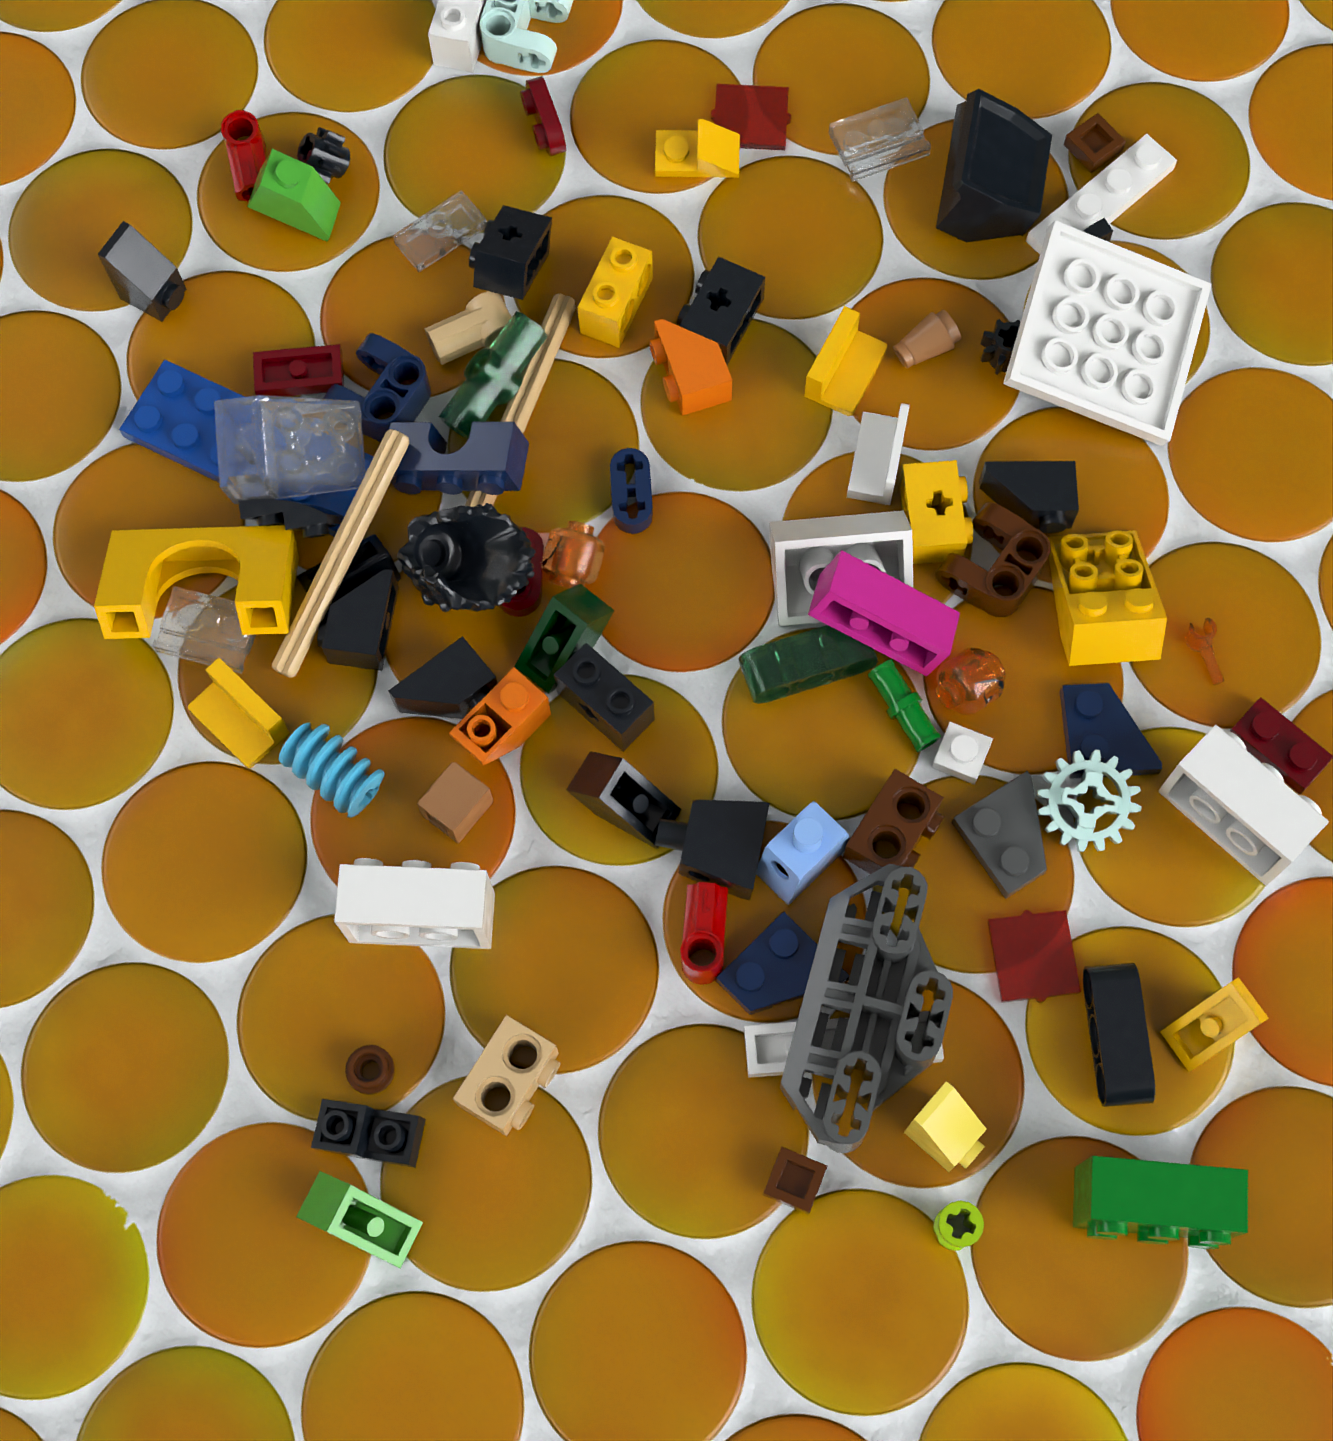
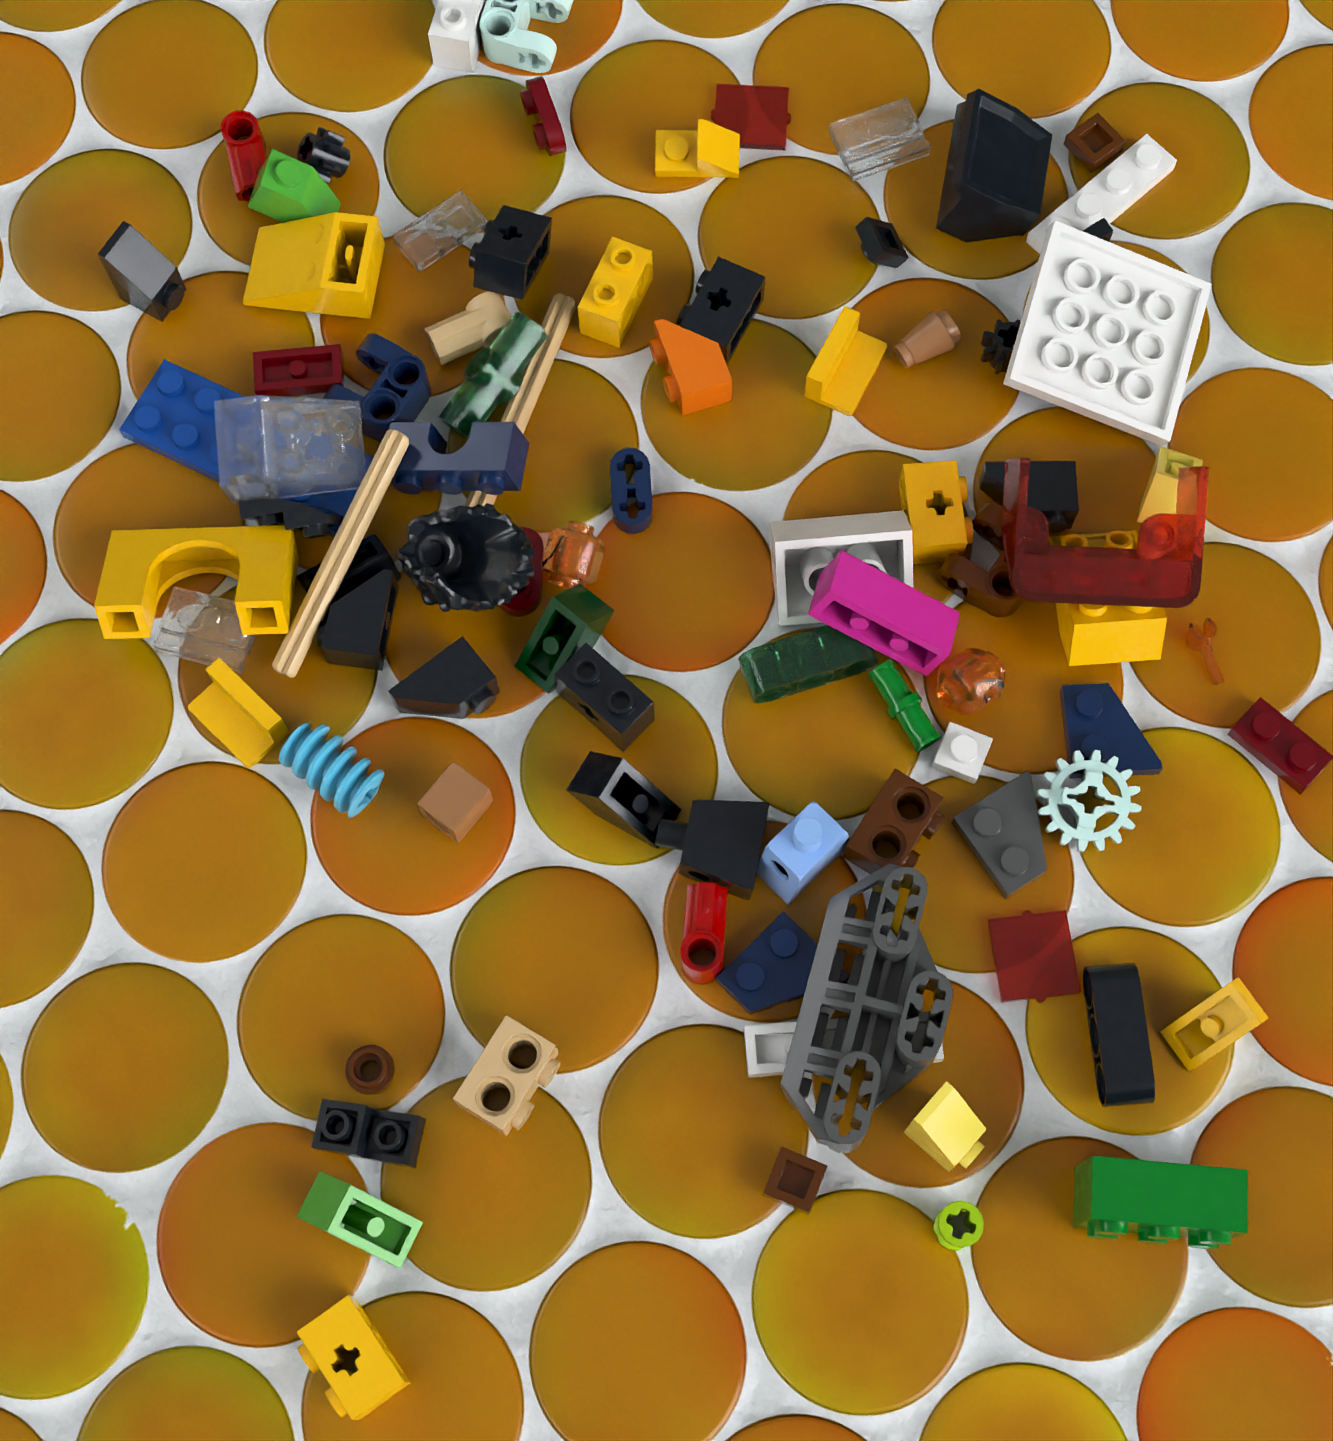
white brick [334,858,495,949] -> none
orange slope [449,667,551,766] -> none
white panel [847,403,910,505] -> none
white brick [1158,725,1329,886] -> none
none -> yellow slope [243,212,385,319]
none -> yellow brick [297,1295,411,1420]
none -> black plate [855,217,909,268]
none -> clear red windscreen [1002,458,1209,608]
none -> light yellow slope [1137,446,1203,536]

